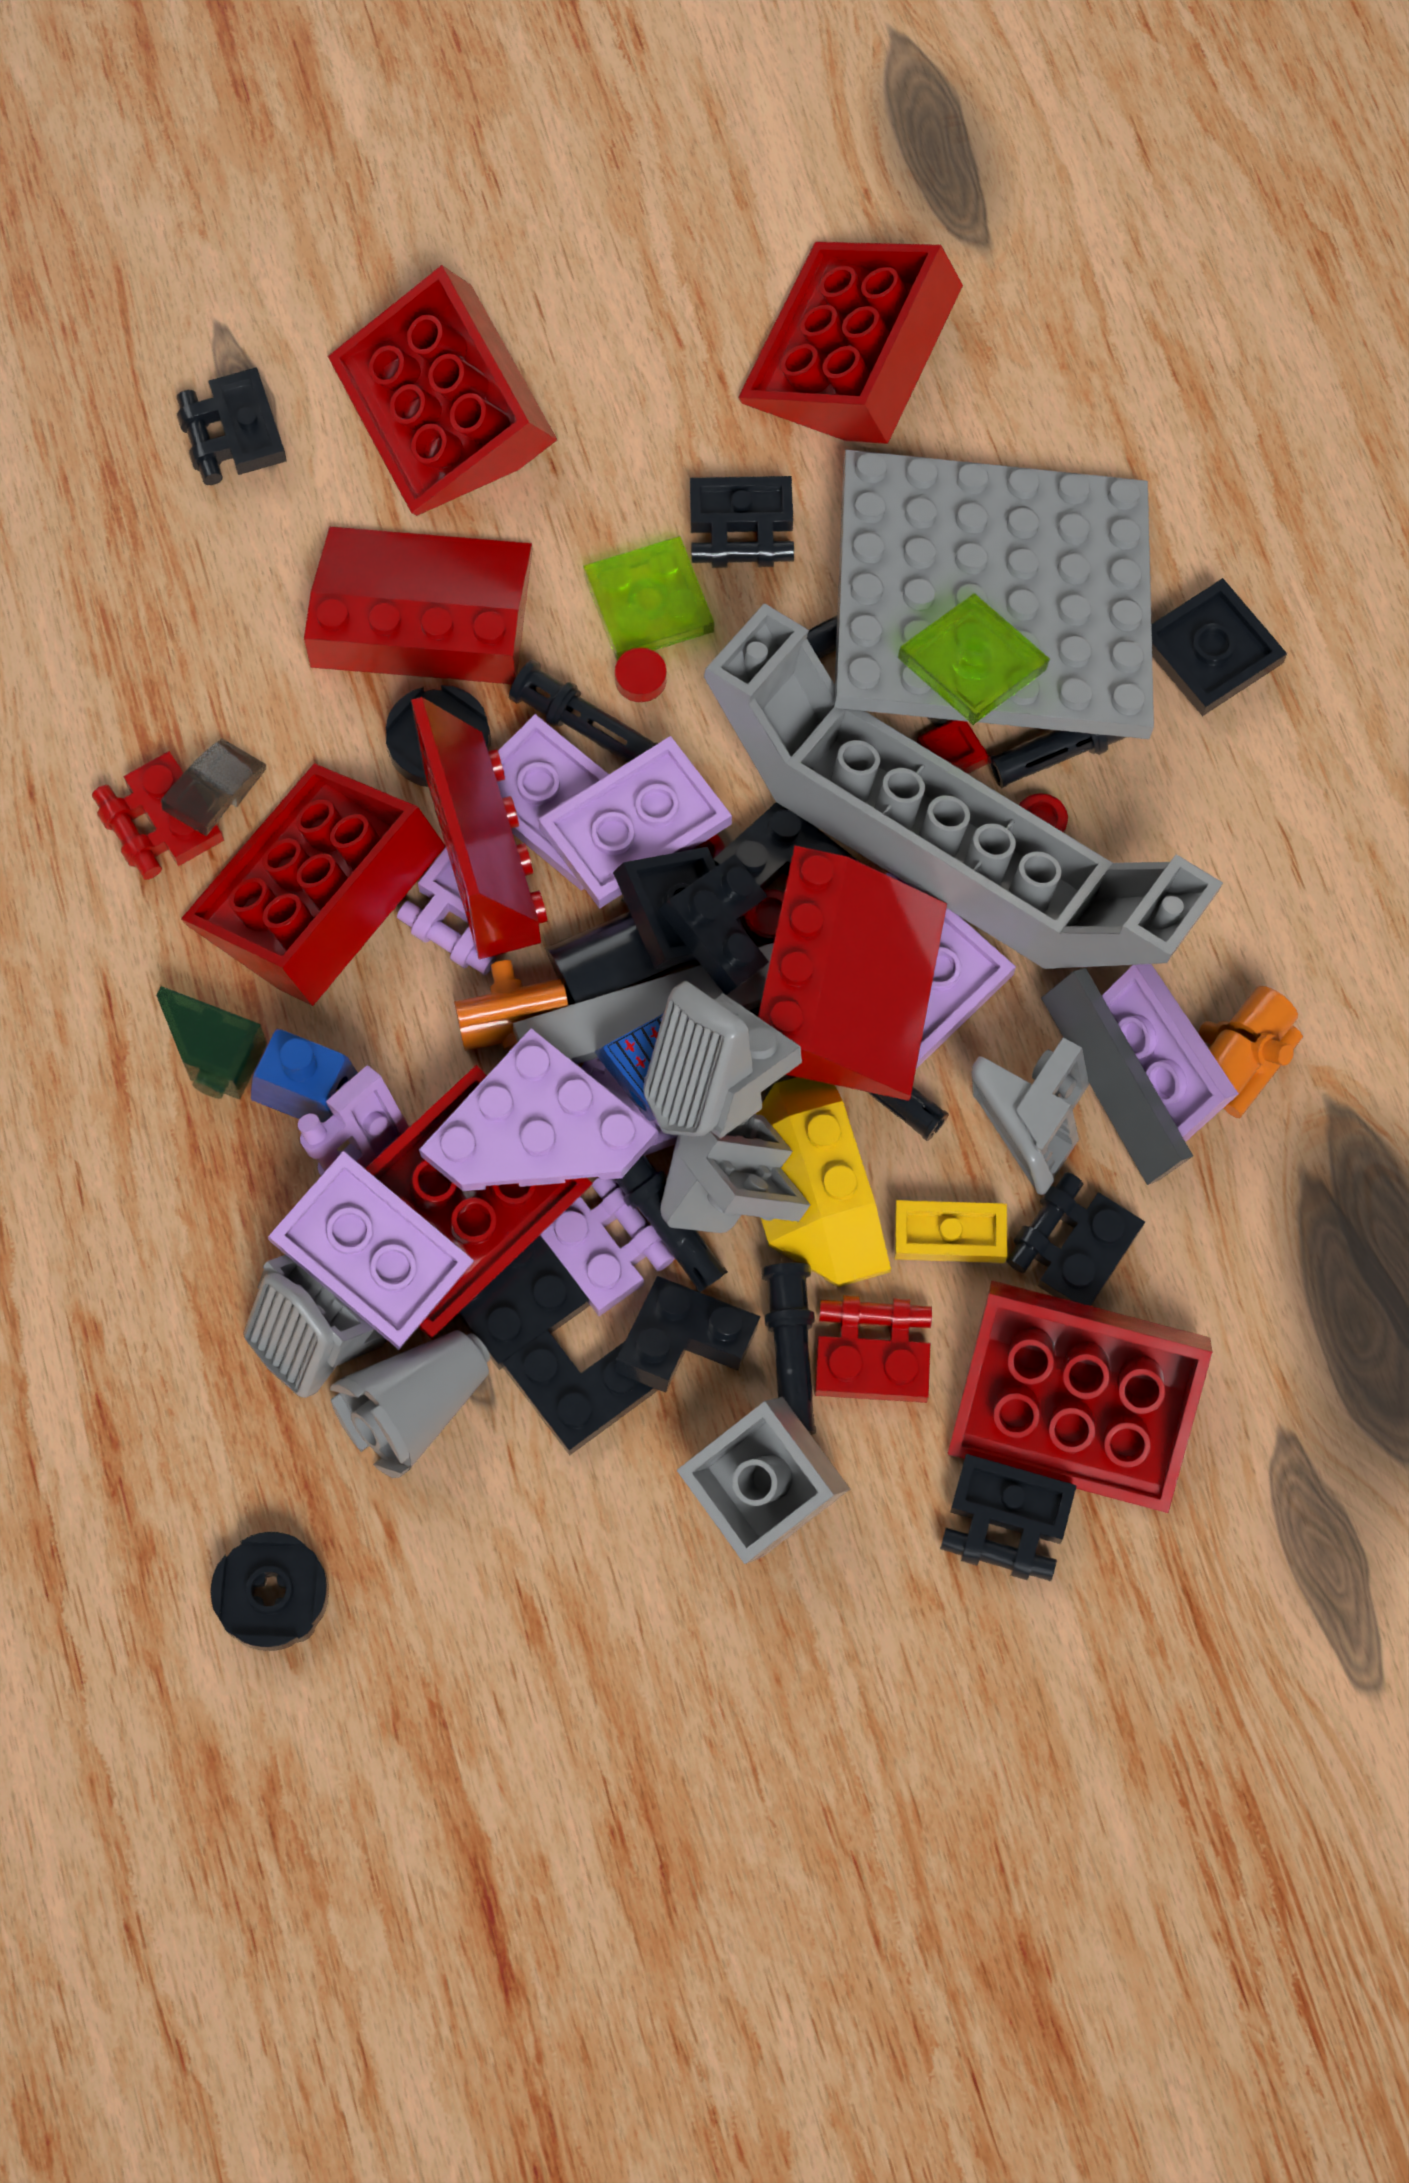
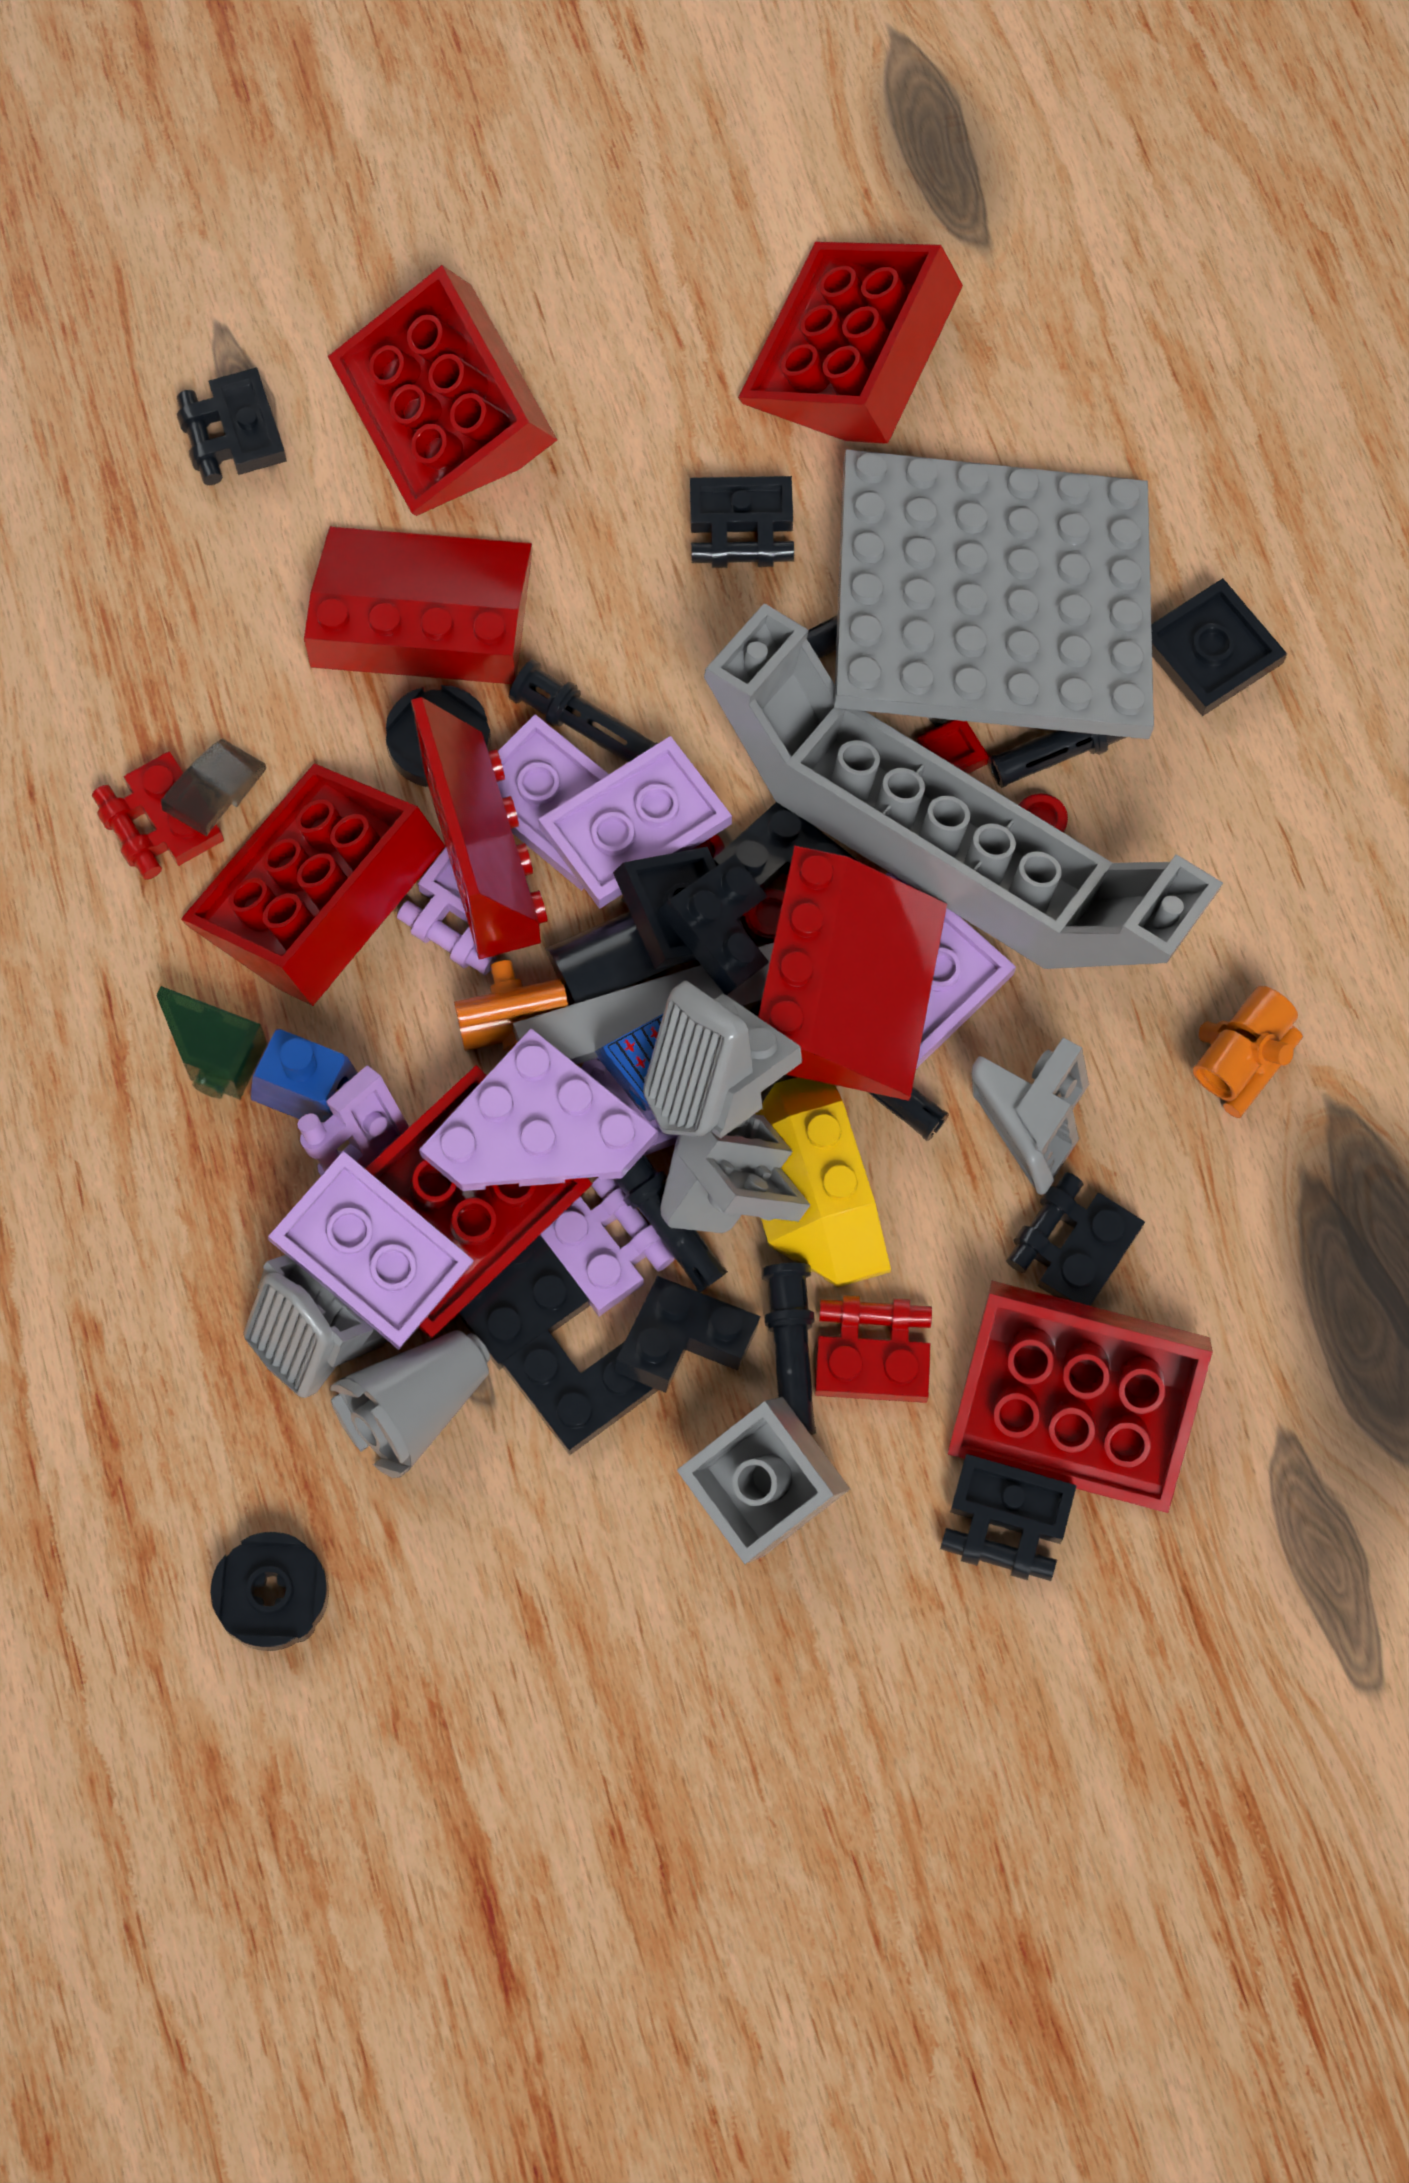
clear neon green plate [583,536,714,661] -> none
red tile [615,648,667,702] -> none
yellow plate [894,1200,1007,1263] -> none
clear neon green plate [898,593,1050,725] -> none
dark grey tile [1041,968,1193,1185] -> none
lavender plate [1102,964,1239,1142] -> none

